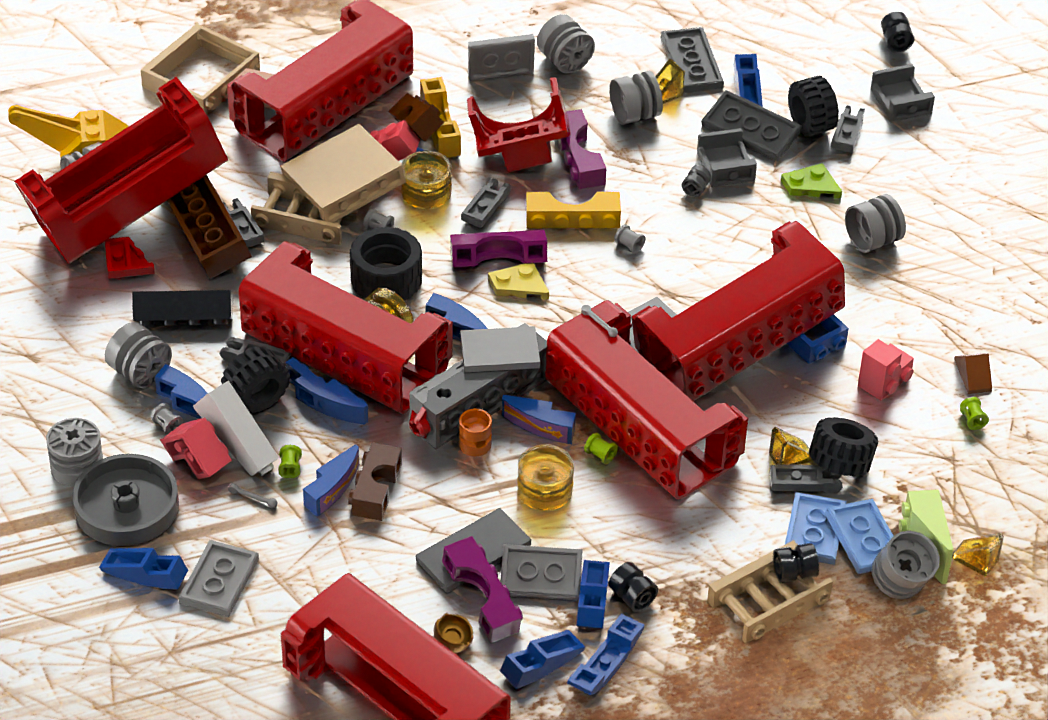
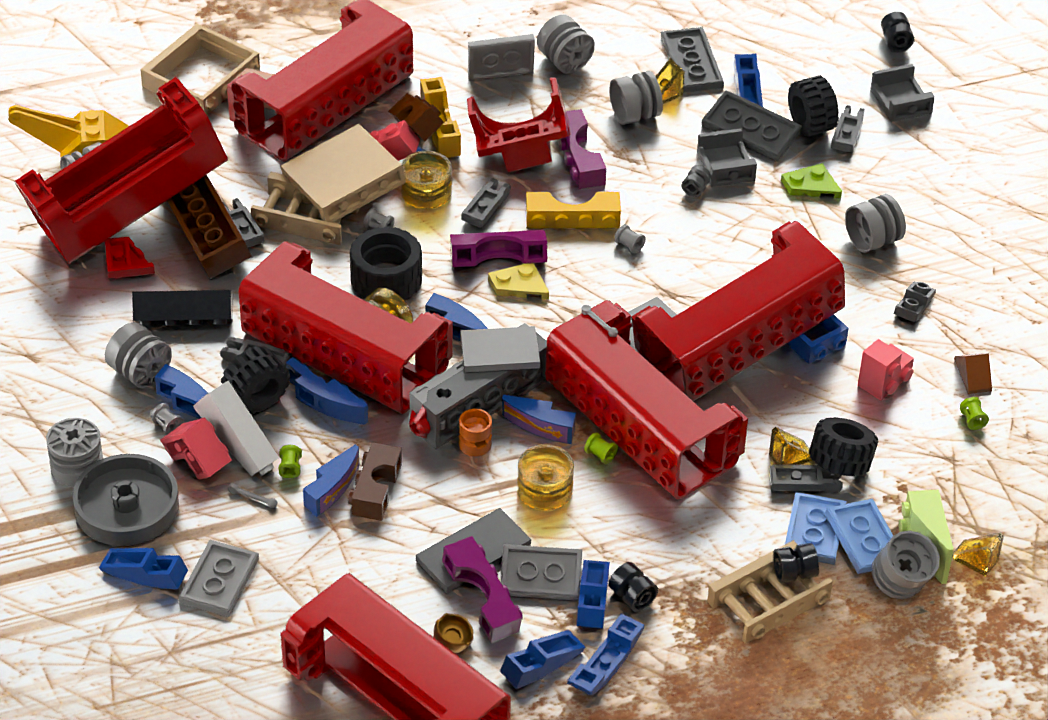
none -> dark grey slope [893,281,936,323]

